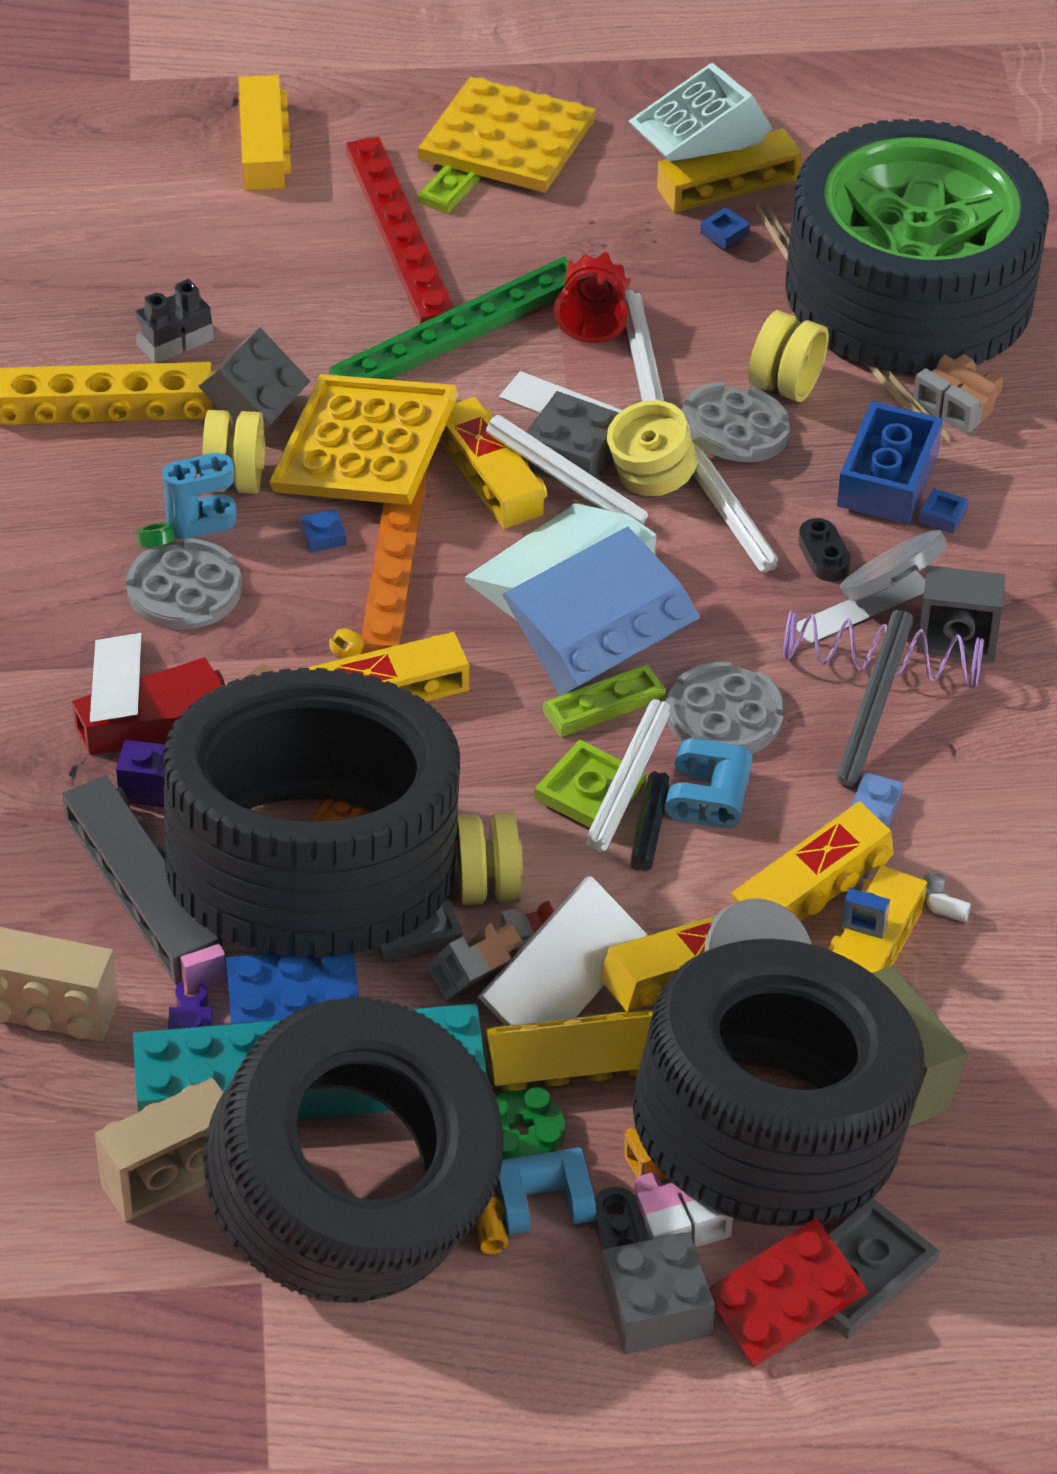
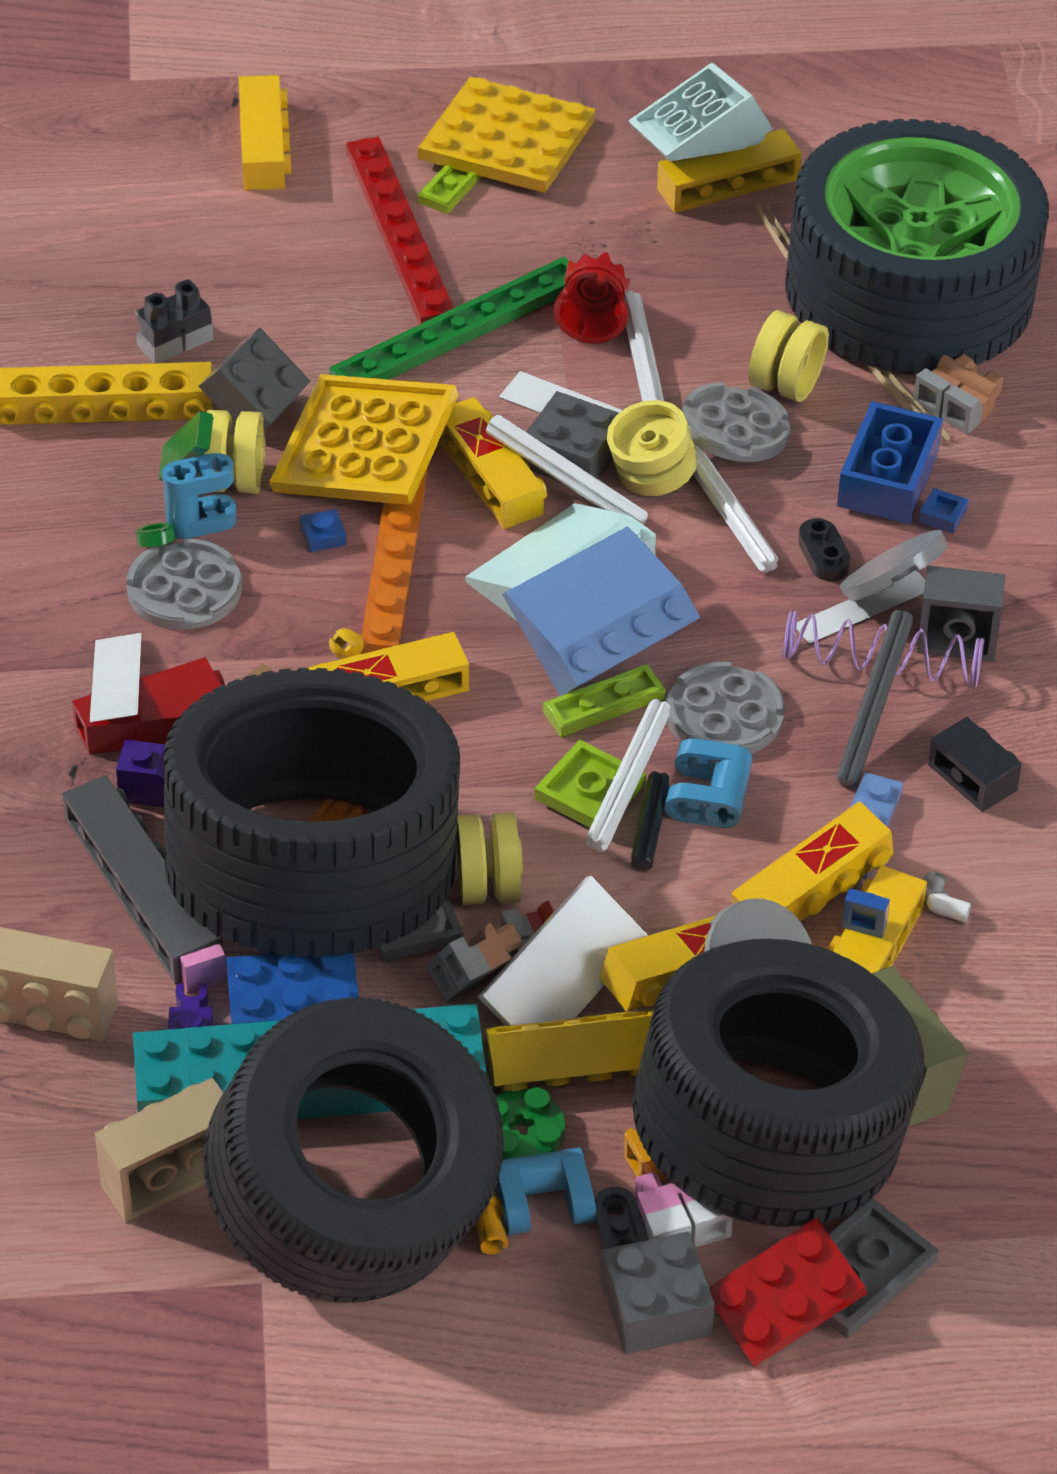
blue plate [700,207,750,250] -> none
none -> green tile [158,411,214,481]
none -> black brick [928,717,1022,812]

